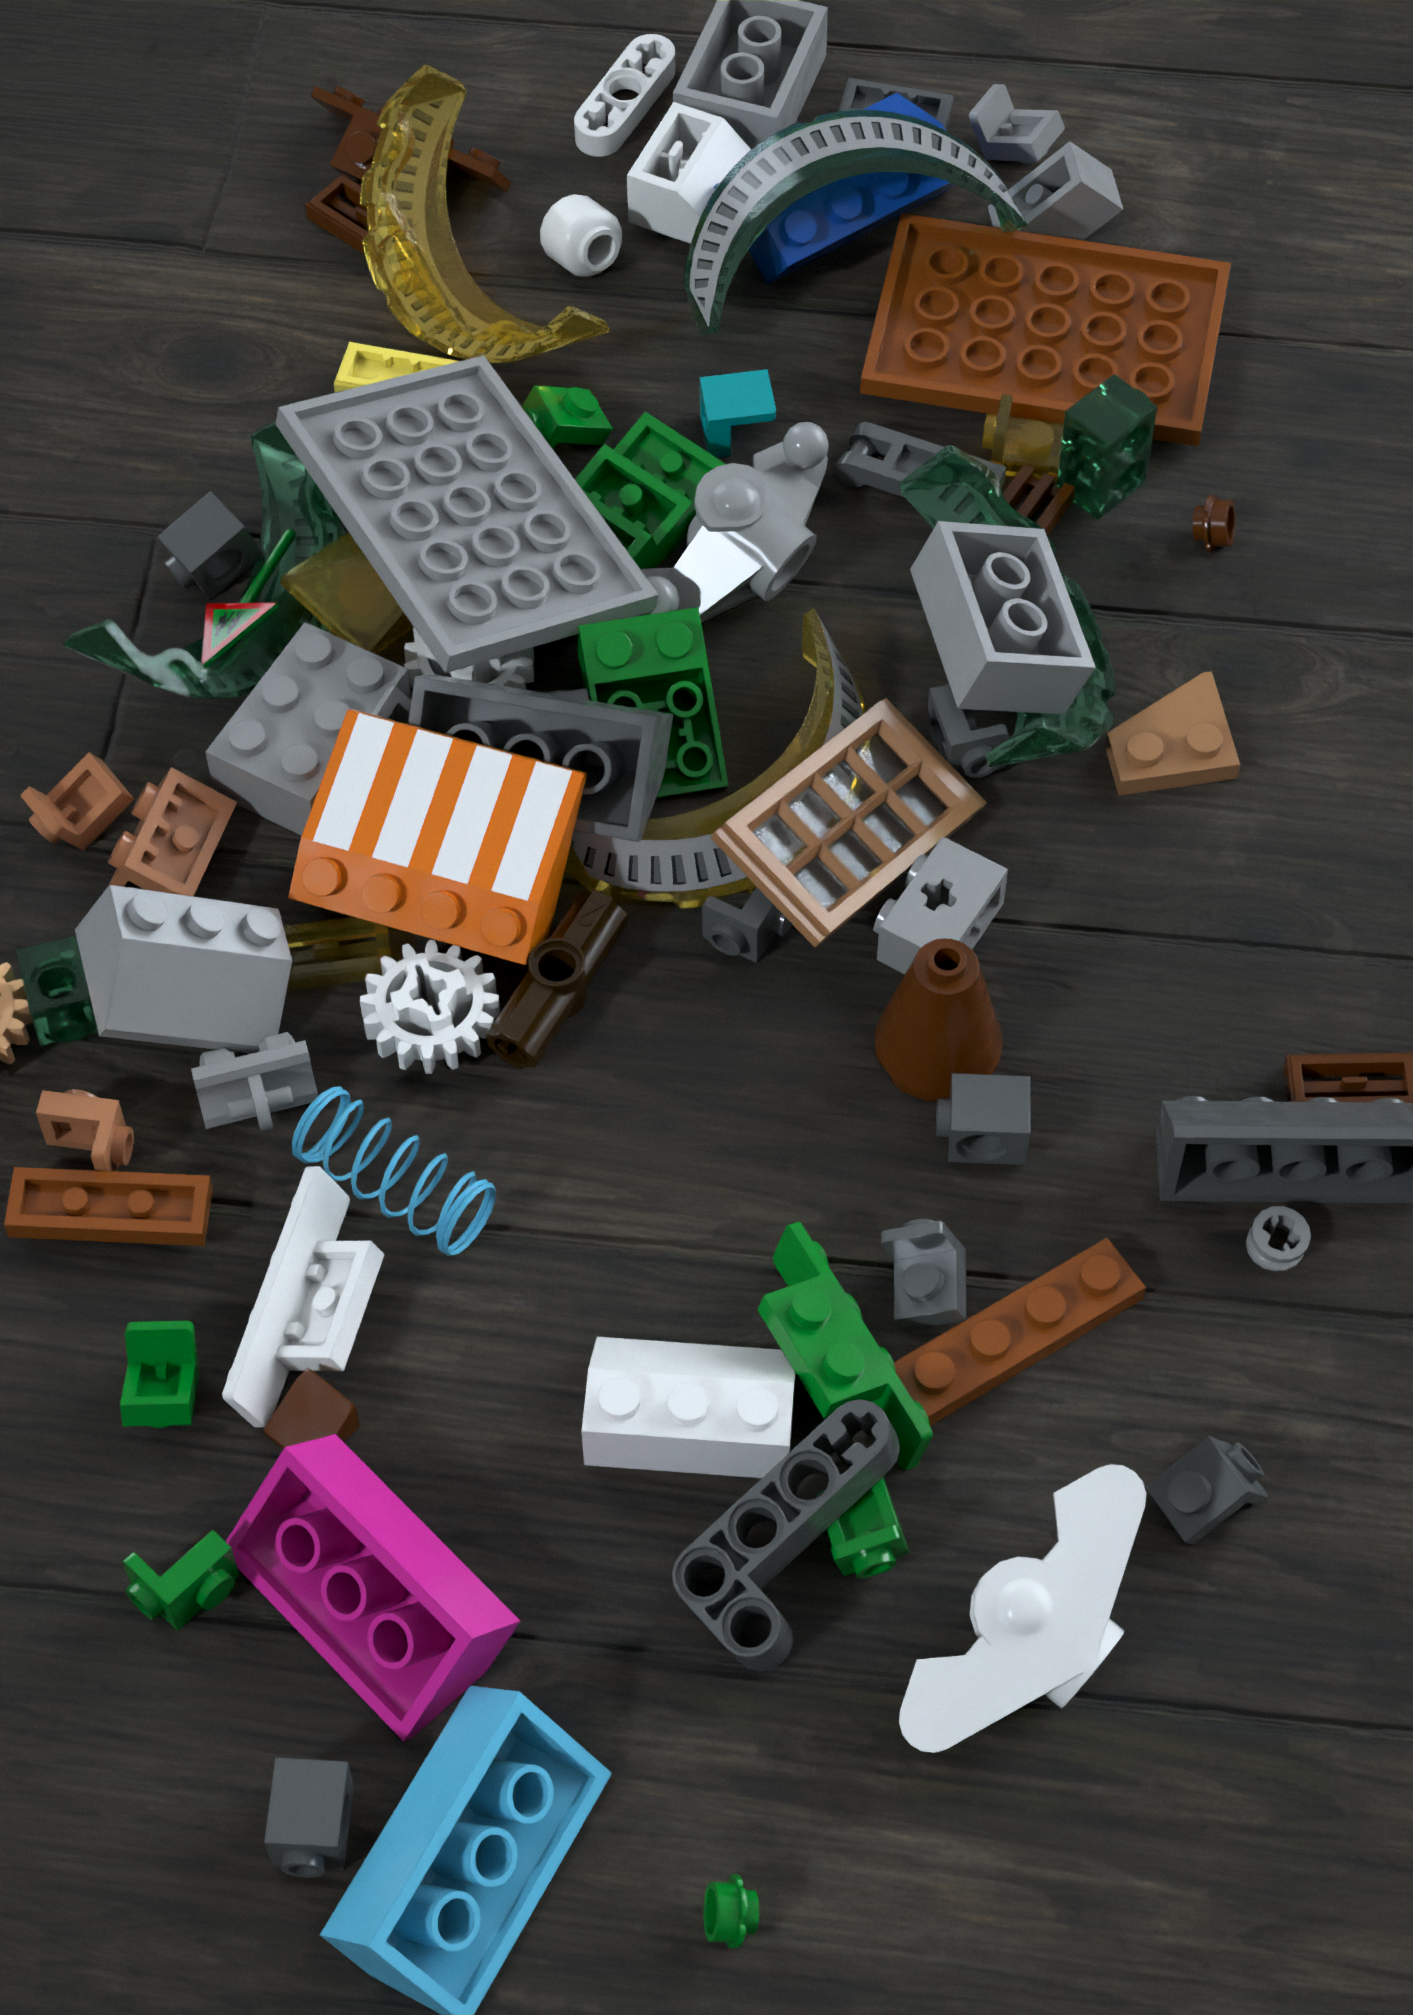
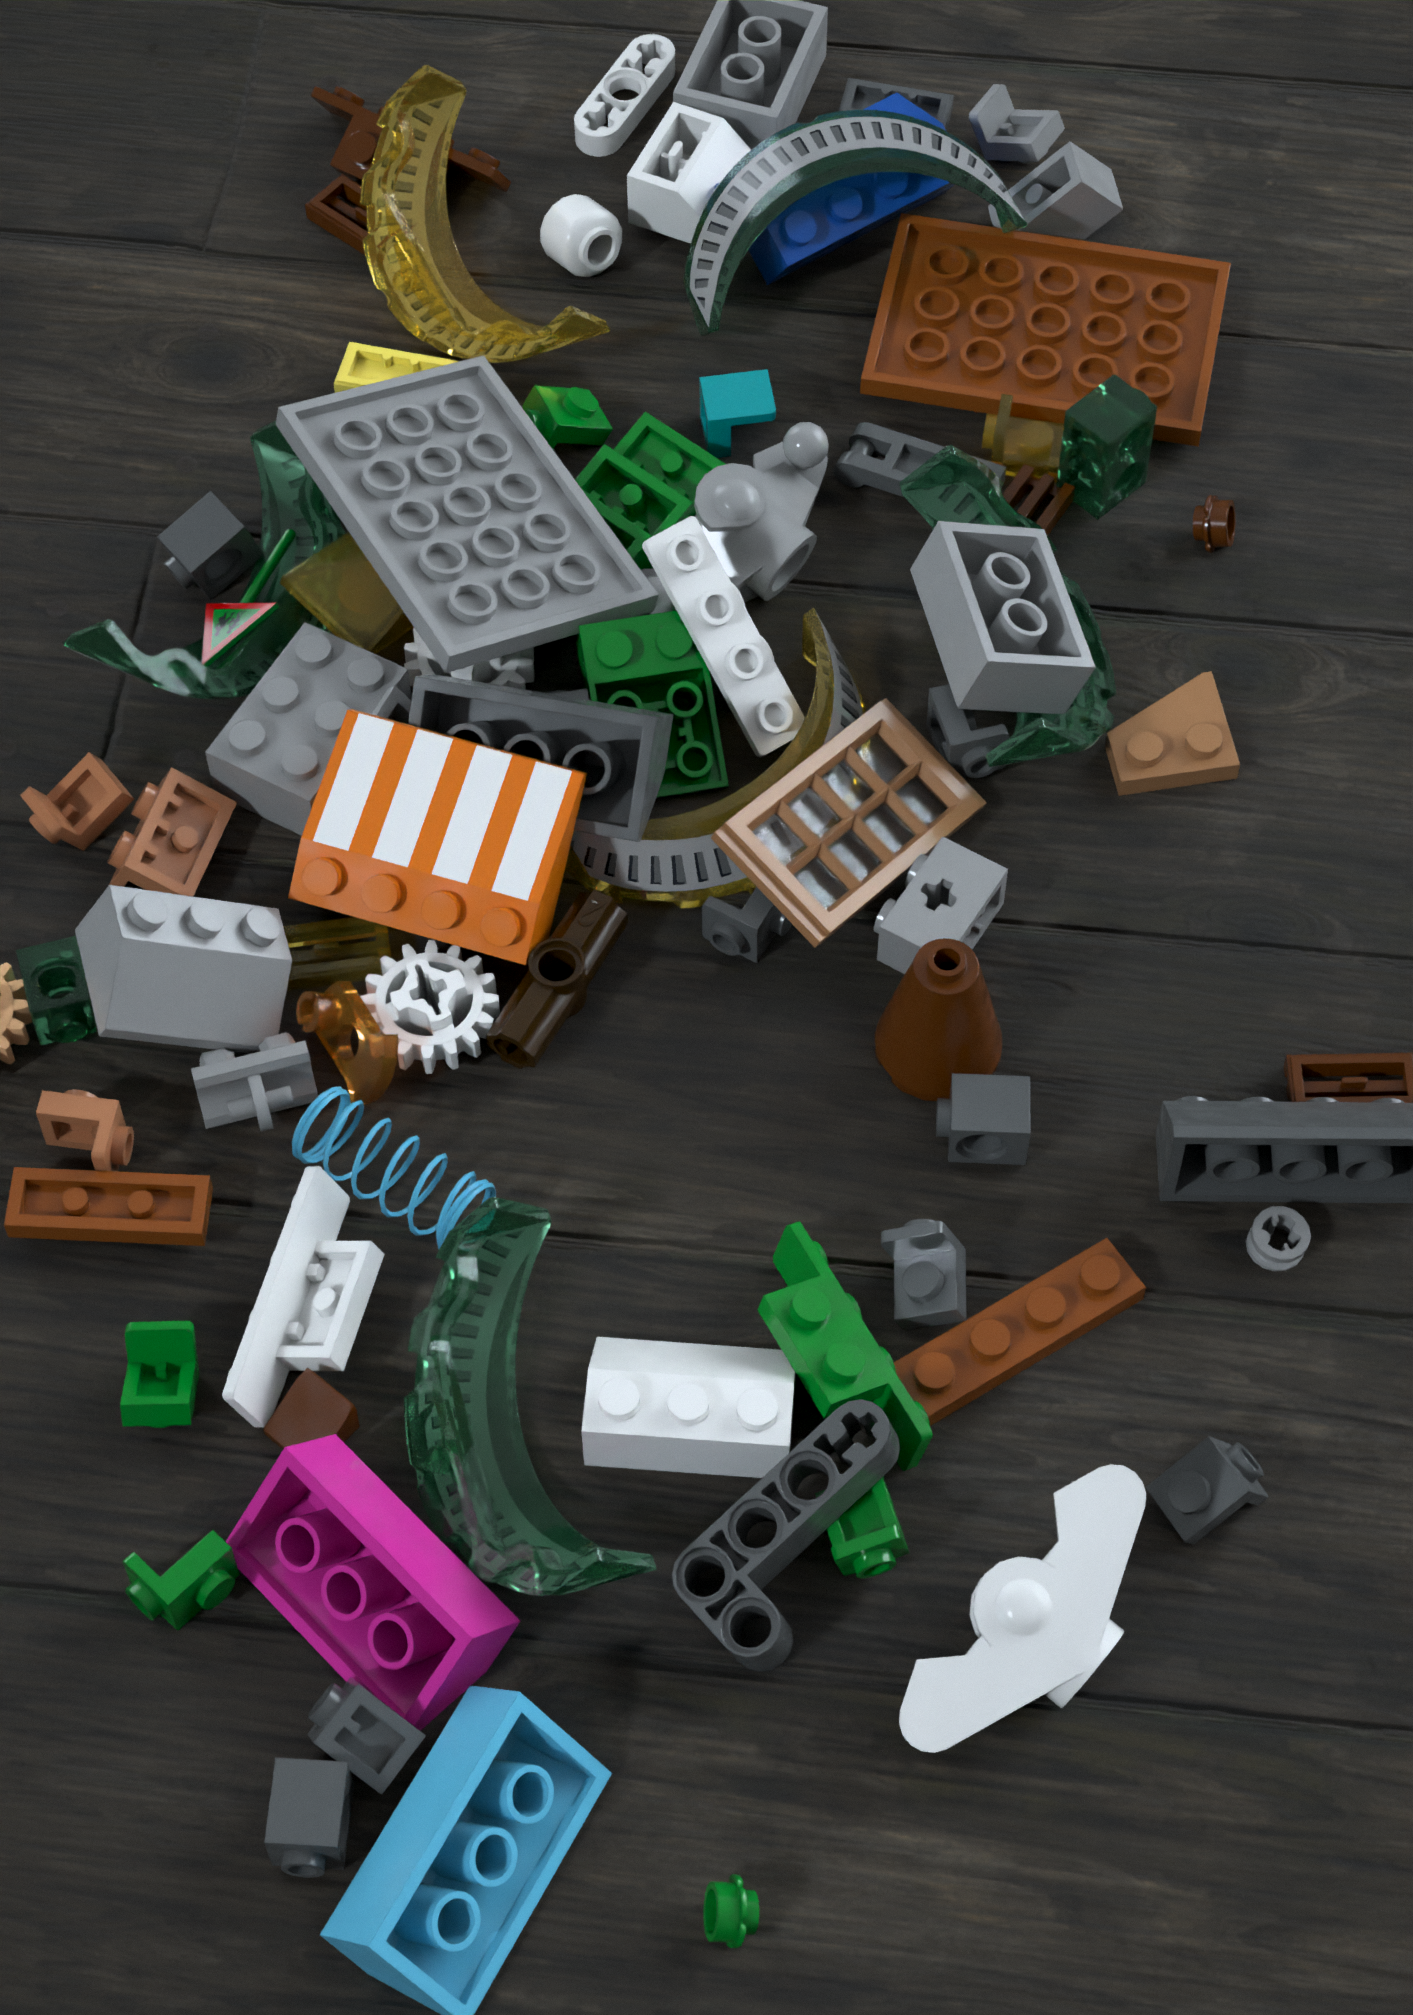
none -> clear orange piece [296,981,398,1105]
none -> dark grey bracket [307,1677,426,1795]
none -> clear green windscreen [404,1197,657,1596]
none -> white bracket [642,516,809,757]

